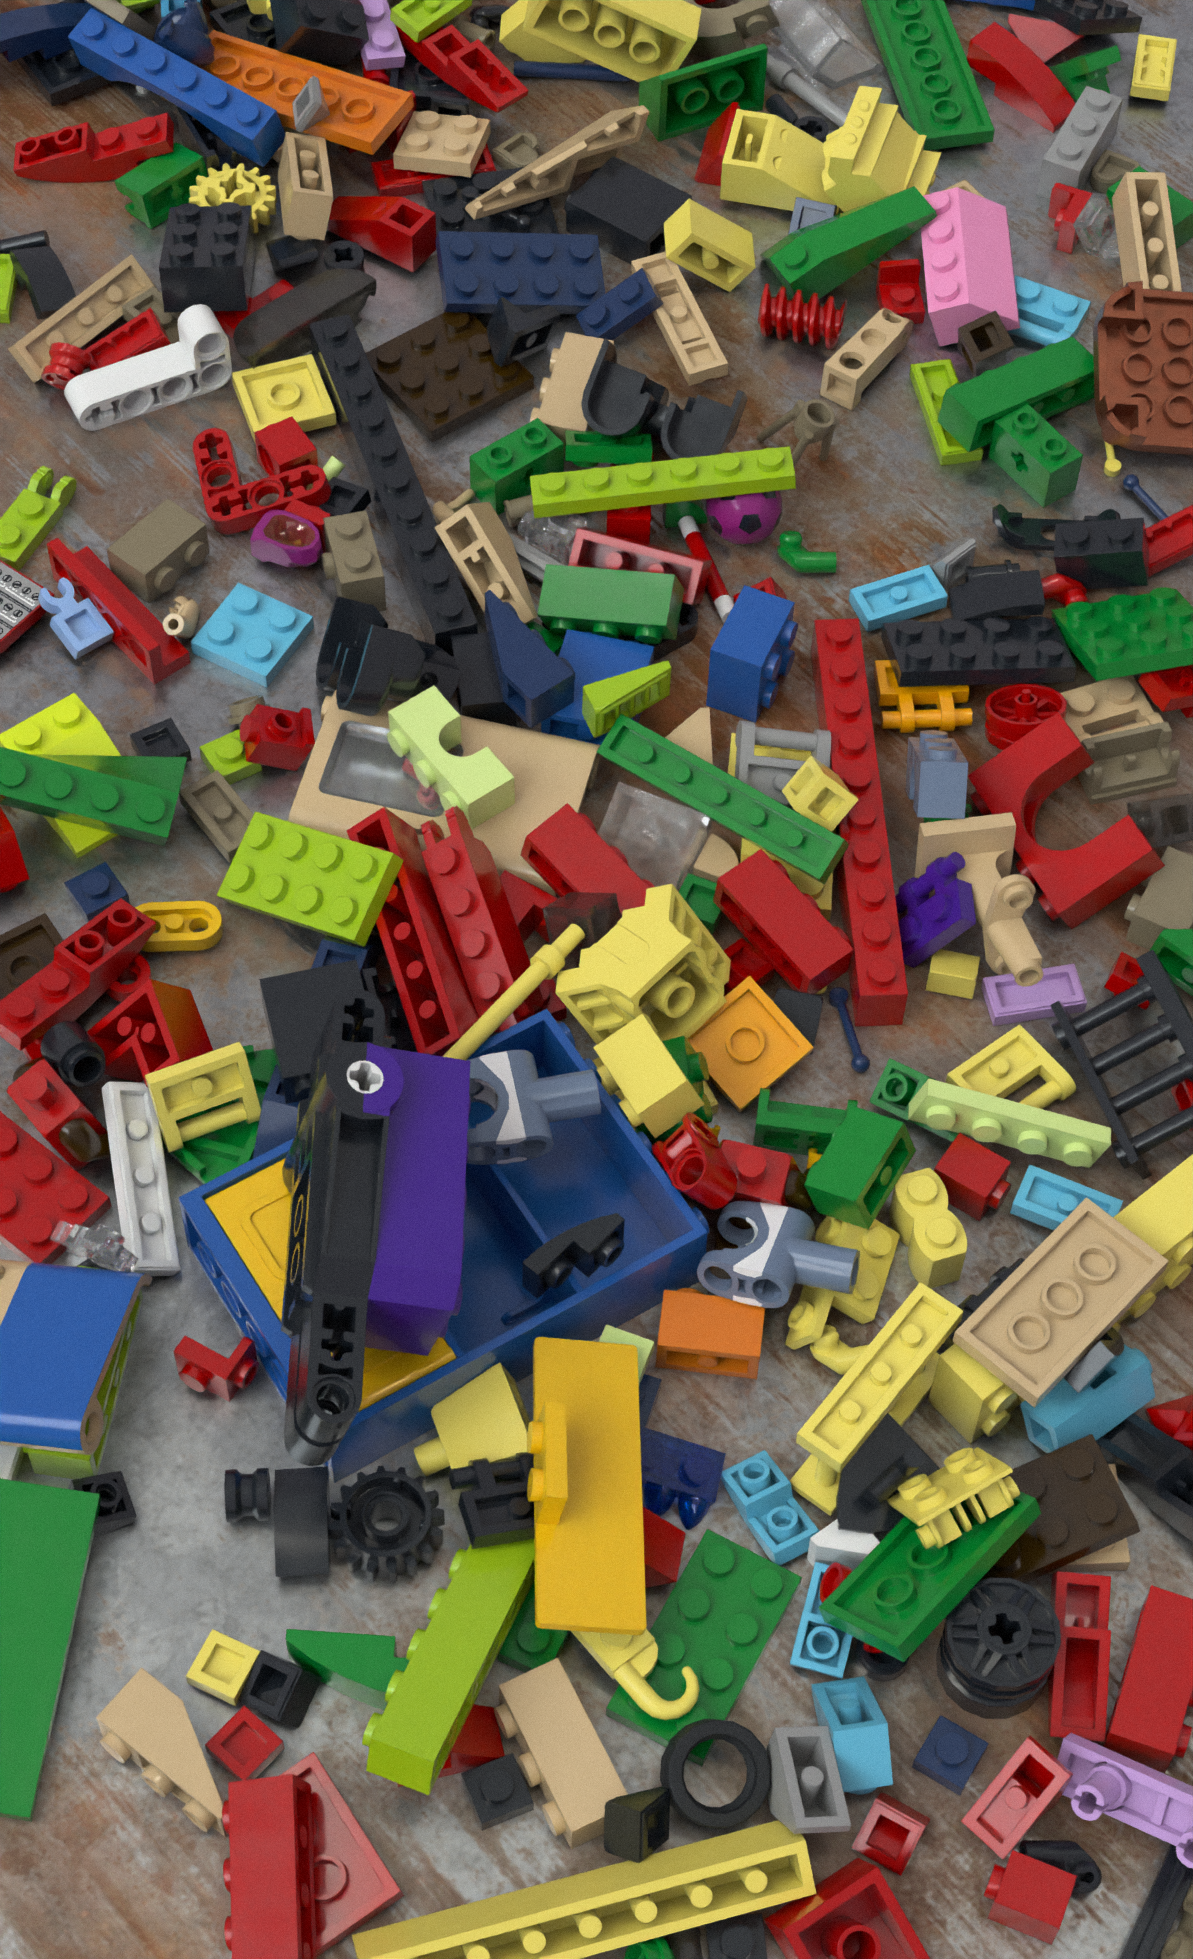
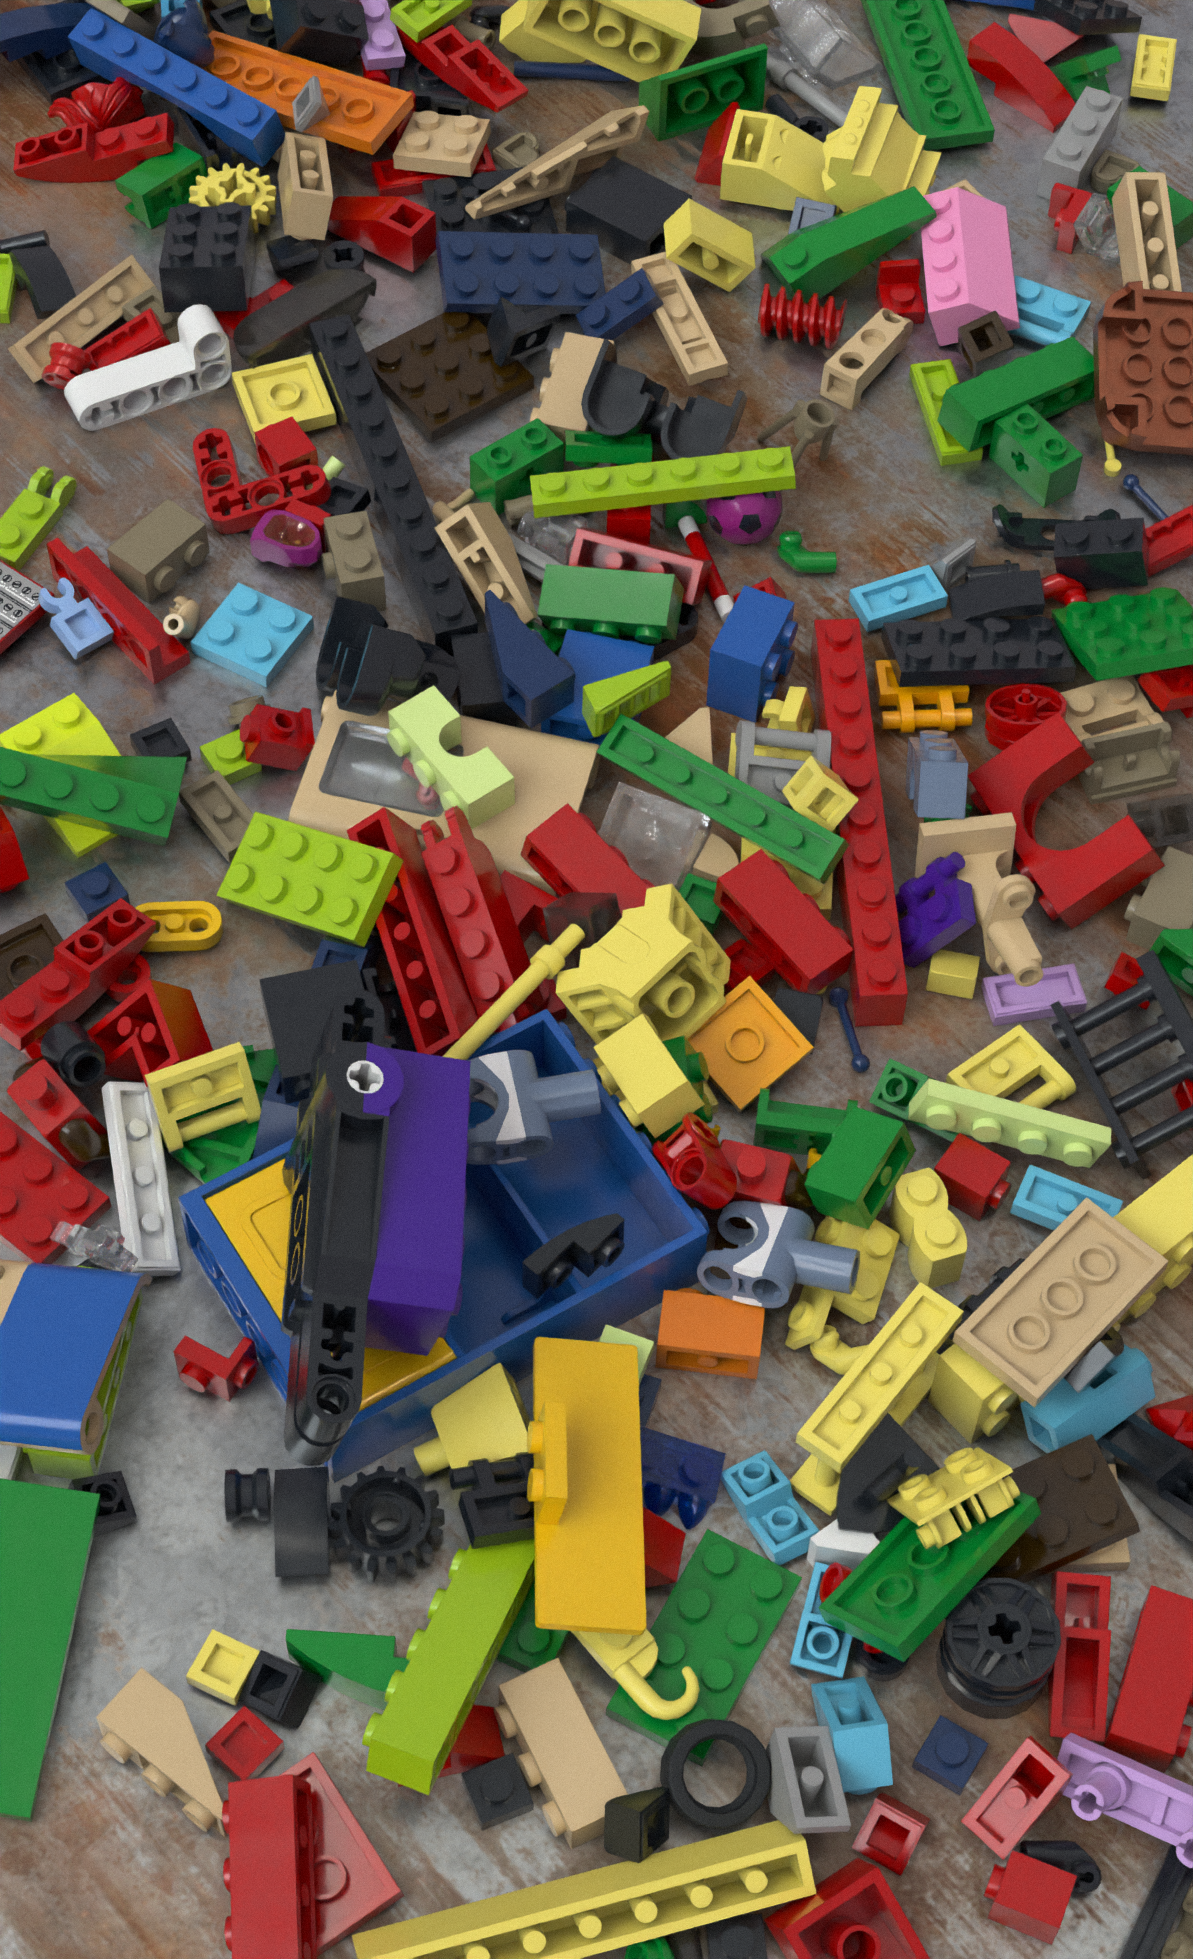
none -> red hair [47,77,146,133]
none -> light yellow tile [762,686,815,733]

